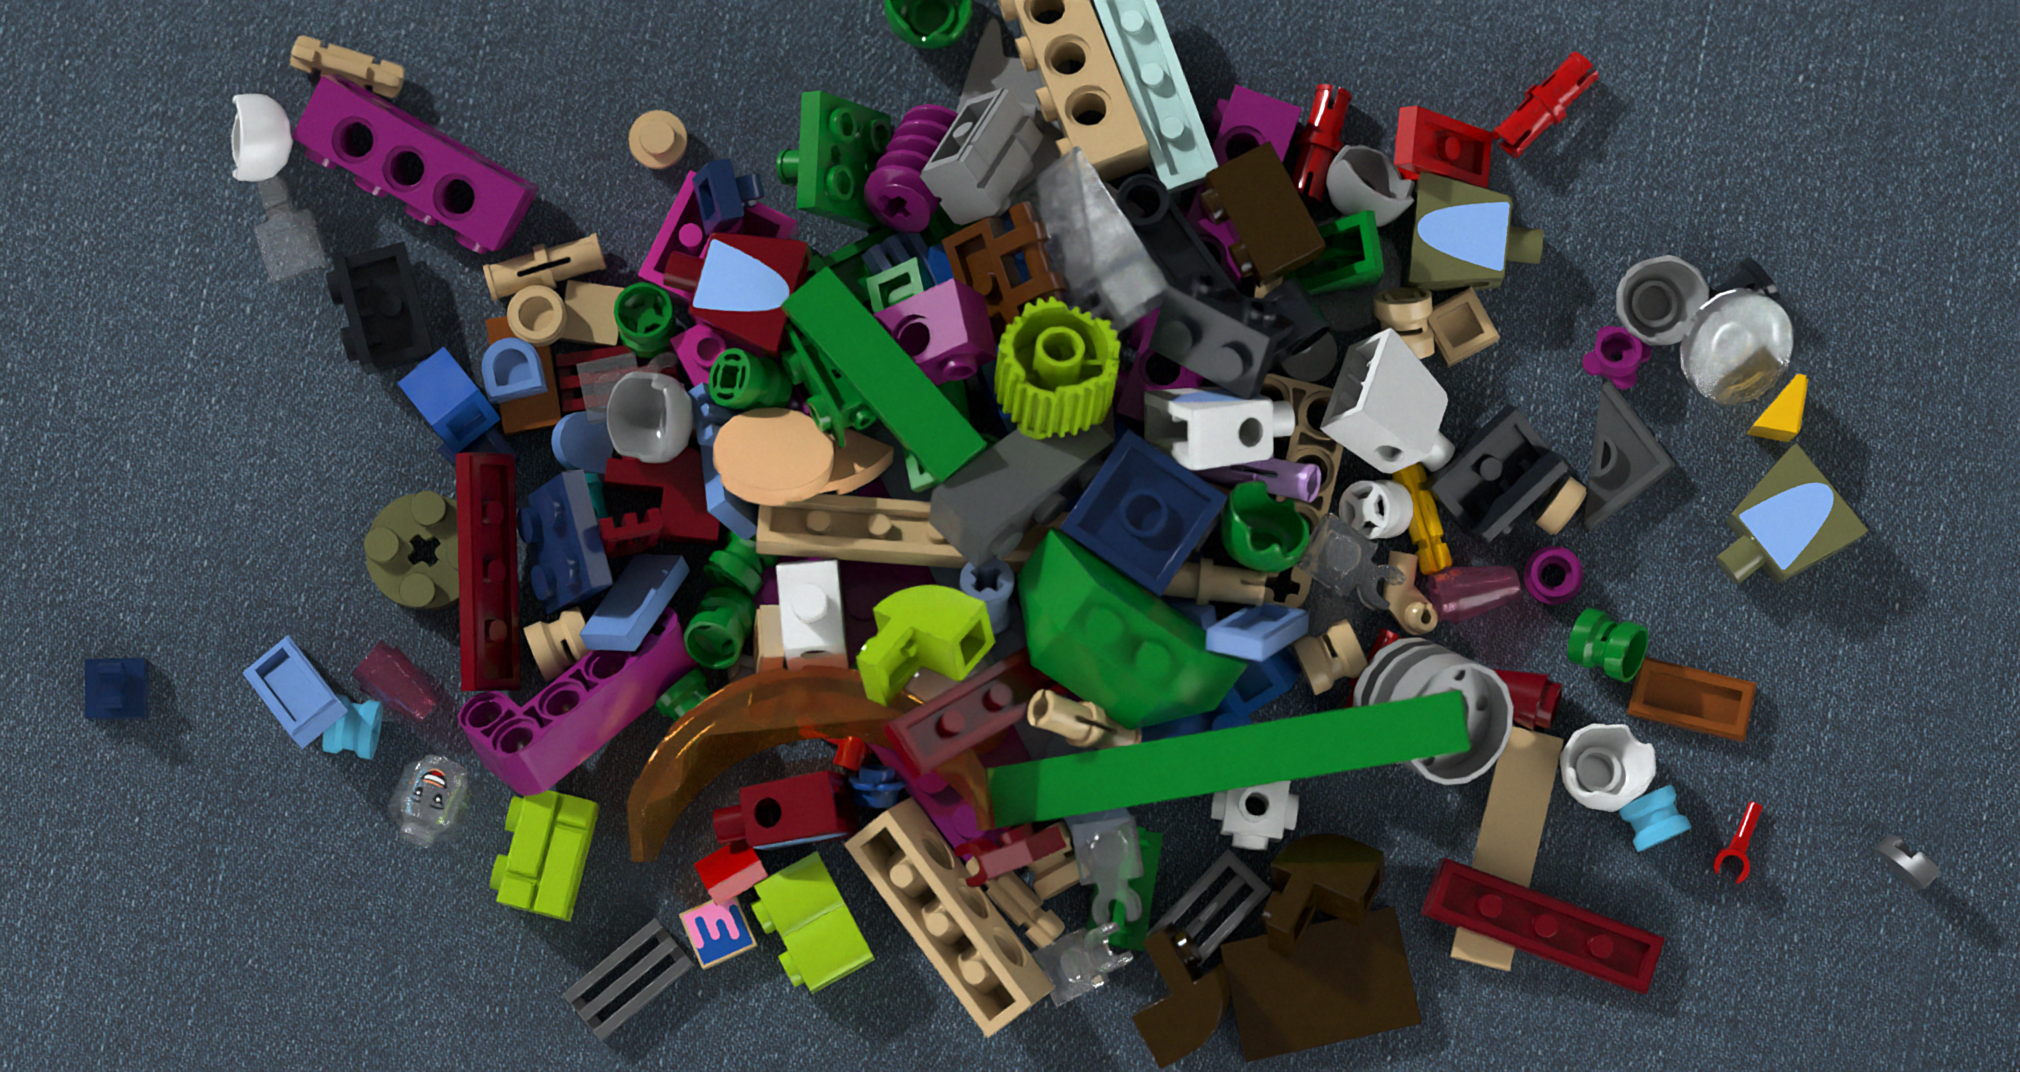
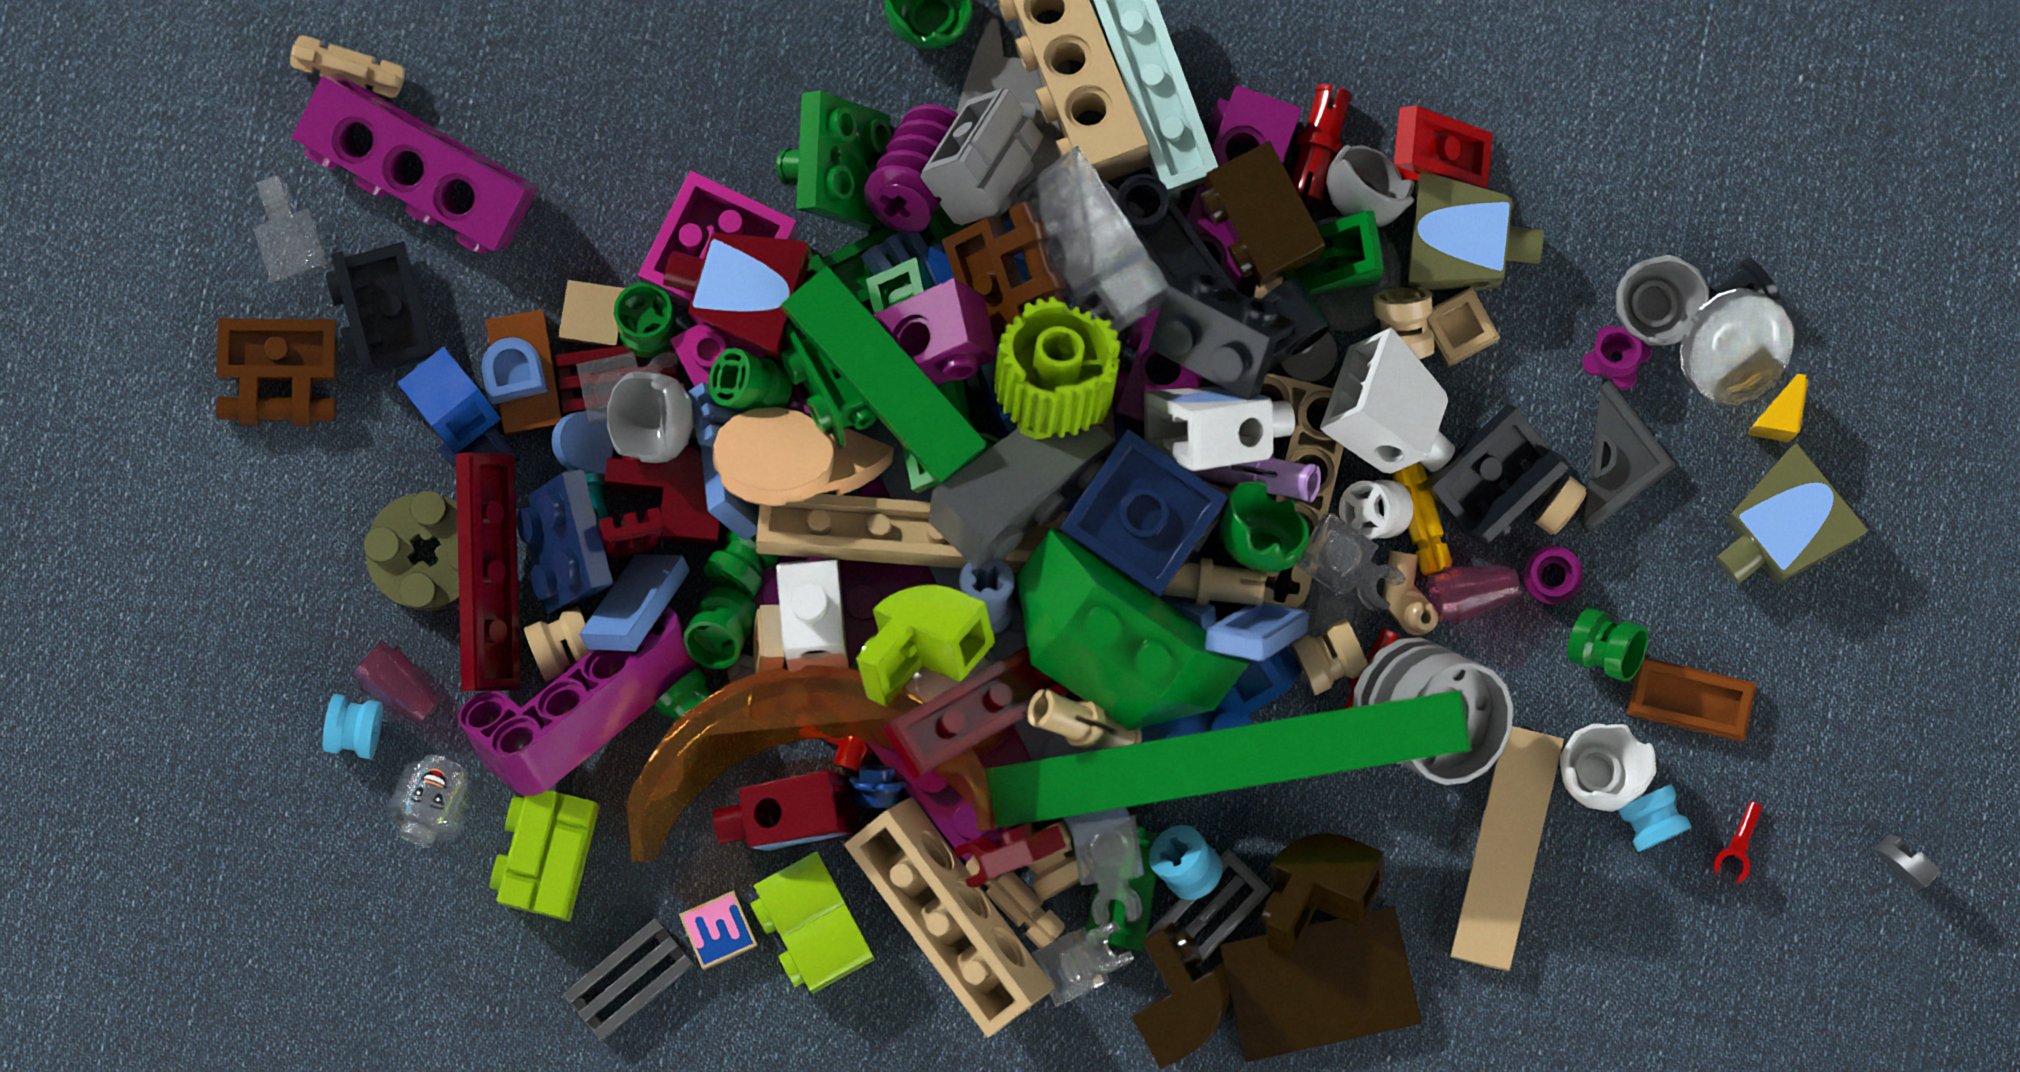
dark blue tile [85,658,148,721] -> none
white hair [231,94,293,182] -> none
medium blue tile [243,635,348,749] -> none
tan pin [483,233,606,301] -> none
tan tile [507,285,568,347] -> none
tan plate [629,110,688,169] -> none
dark blue tile [692,158,765,235] -> none
red tile [694,840,768,906] -> none
white brick [1211,780,1299,851] -> none
dark red tile [1421,857,1665,995] -> none
red pin [1491,51,1599,158] -> none
dark red cone [1492,668,1563,731] -> none
none -> reddish brown plate [216,318,339,427]
none -> medium azure wheel [1149,825,1223,900]

